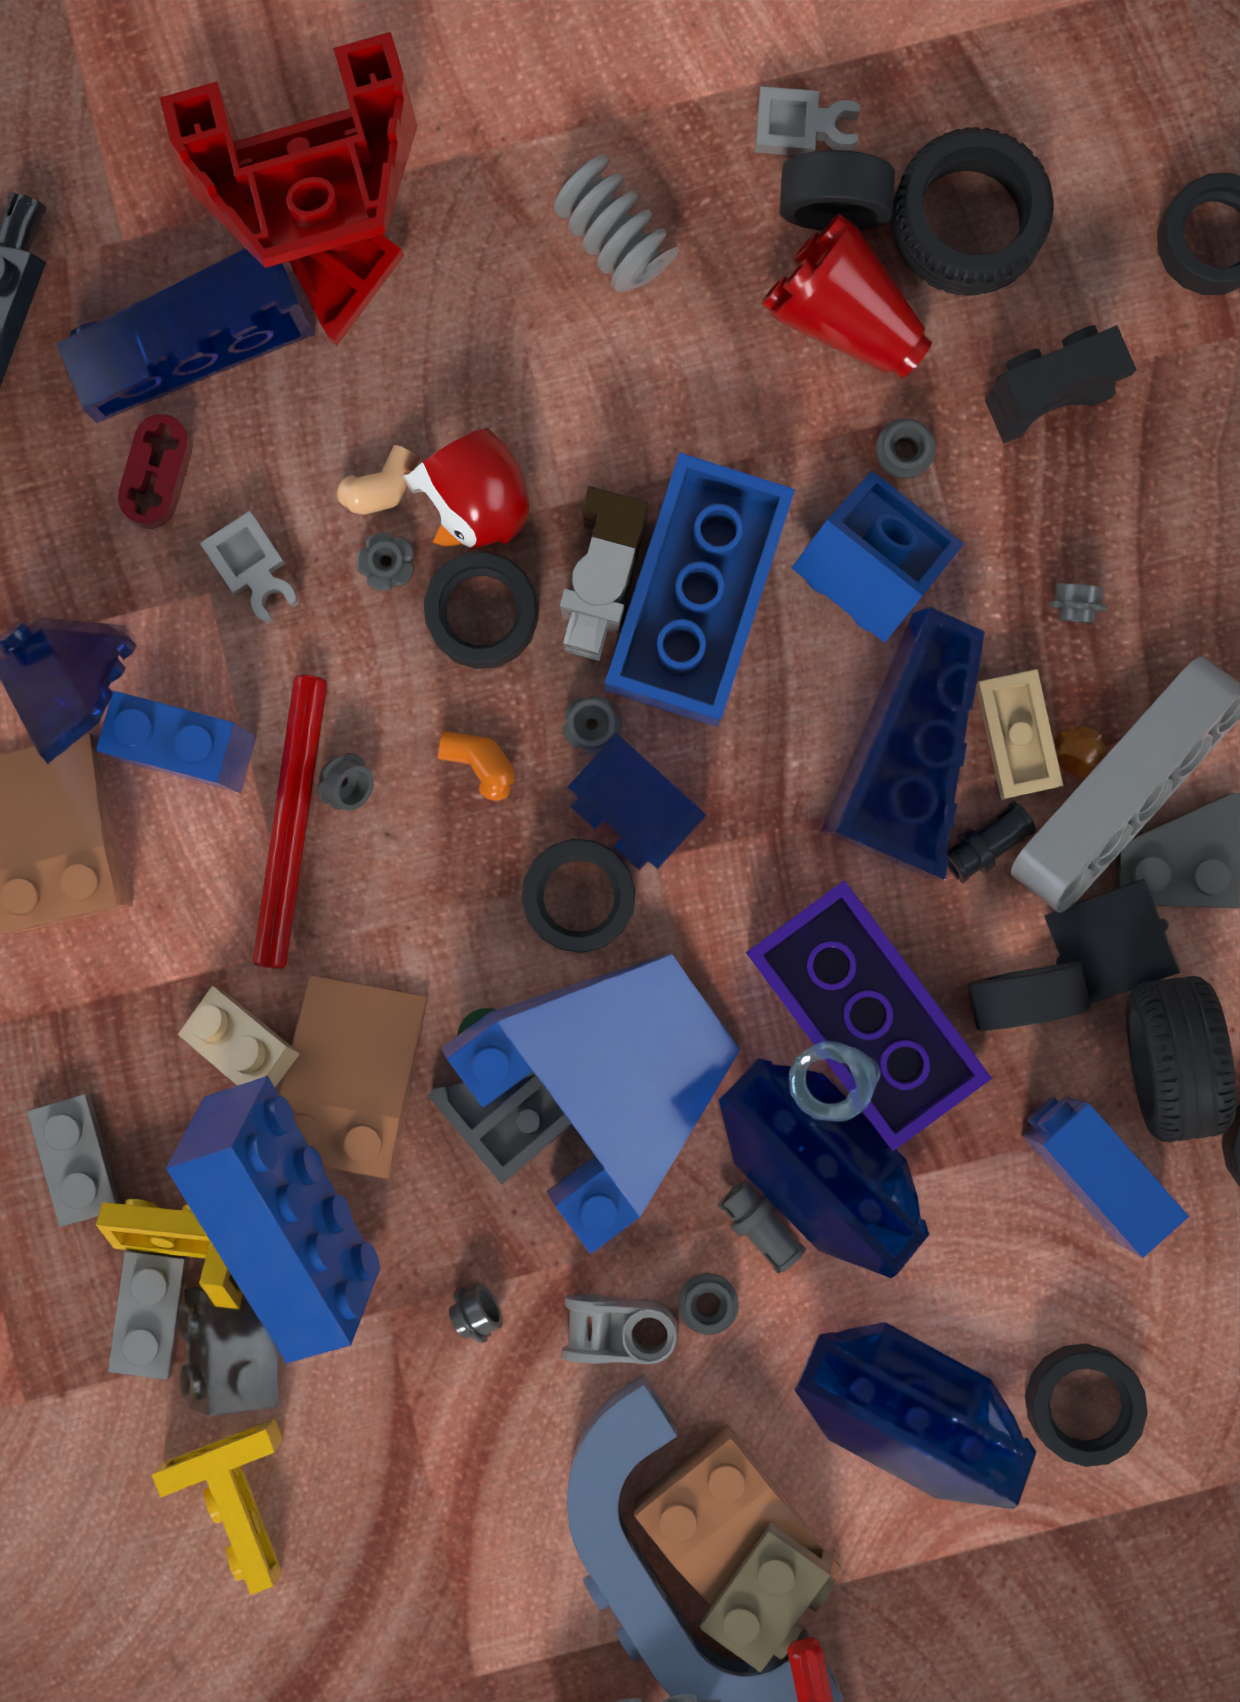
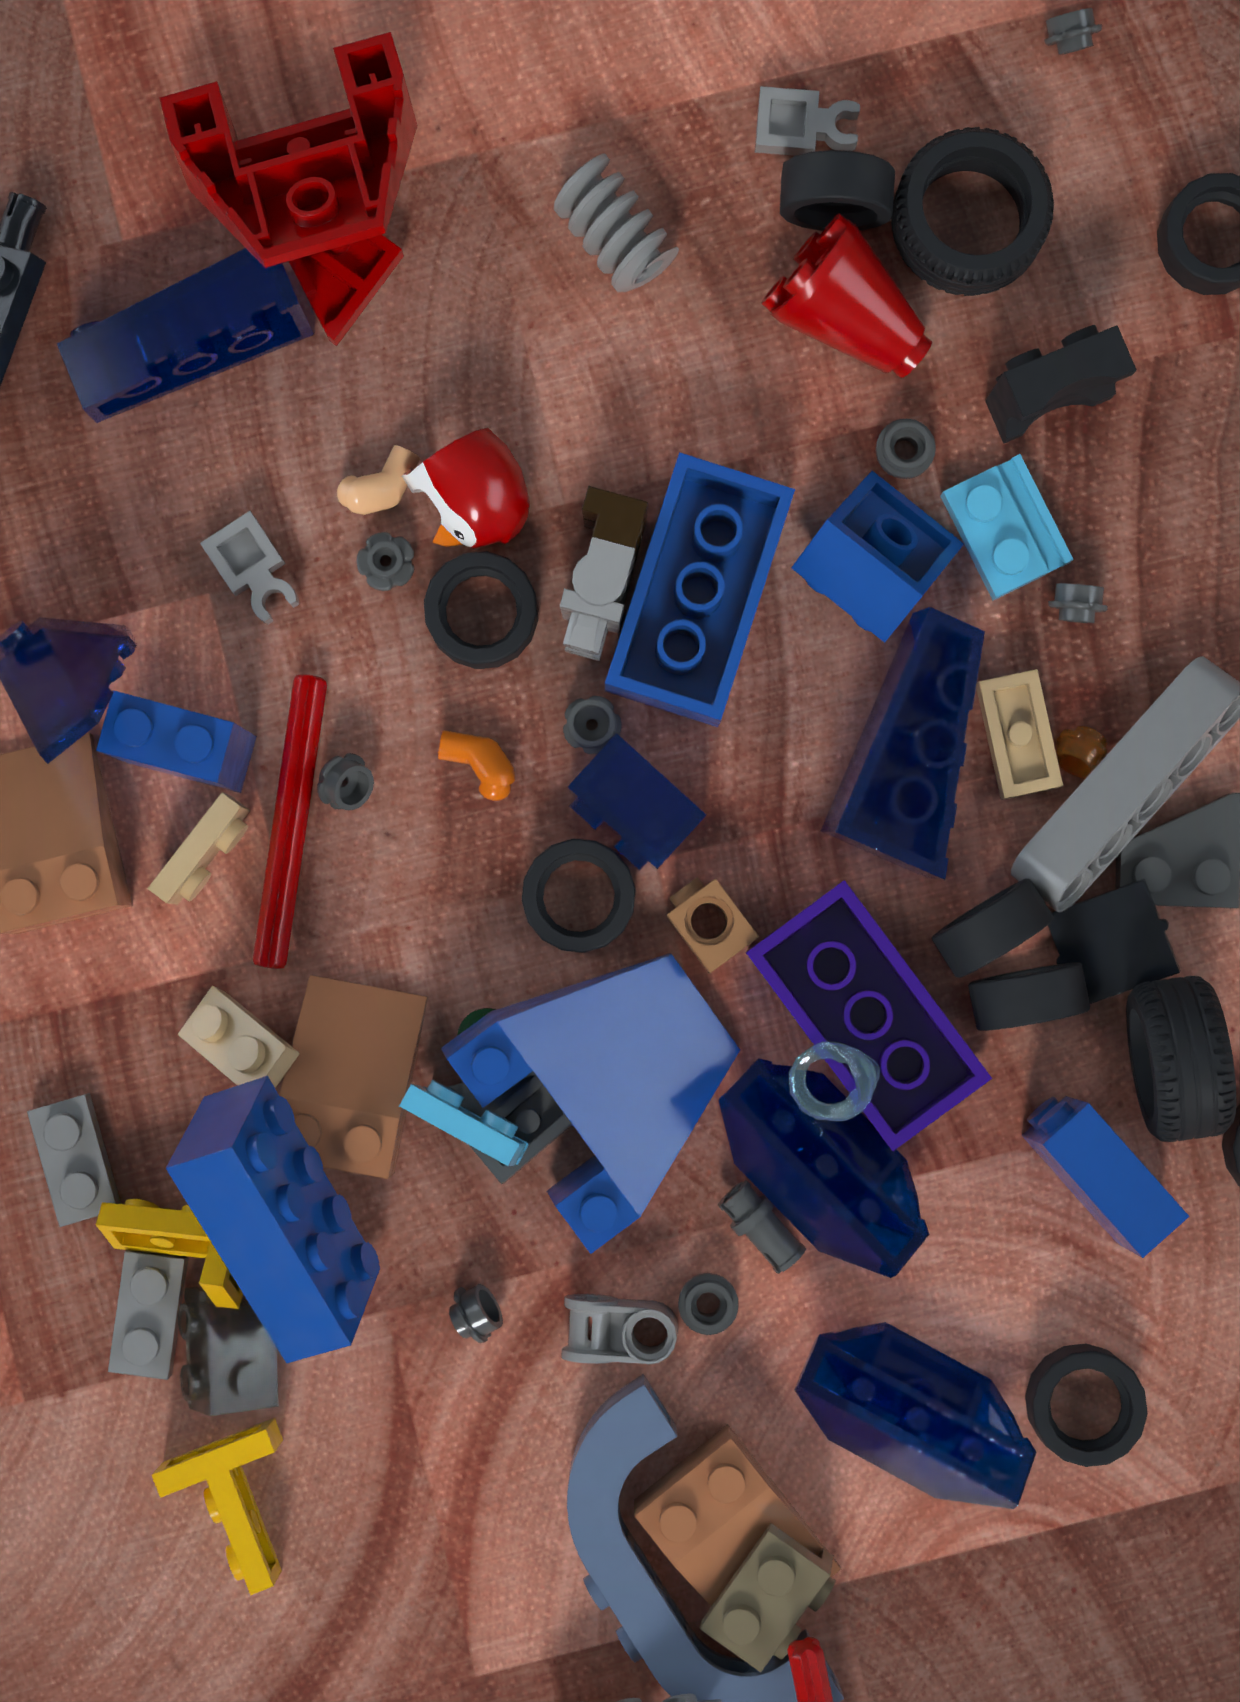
dark red beam [118,414,193,529] -> none
black pin [941,801,1036,883] -> none
none -> tan plate [147,792,250,905]
none -> medium azure plate [399,1080,529,1166]
none -> medium nougat brick [666,877,759,973]
none -> black tyre [932,879,1054,978]
none -> medium azure plate [940,454,1074,601]
none -> dark grey plate [1044,8,1102,55]

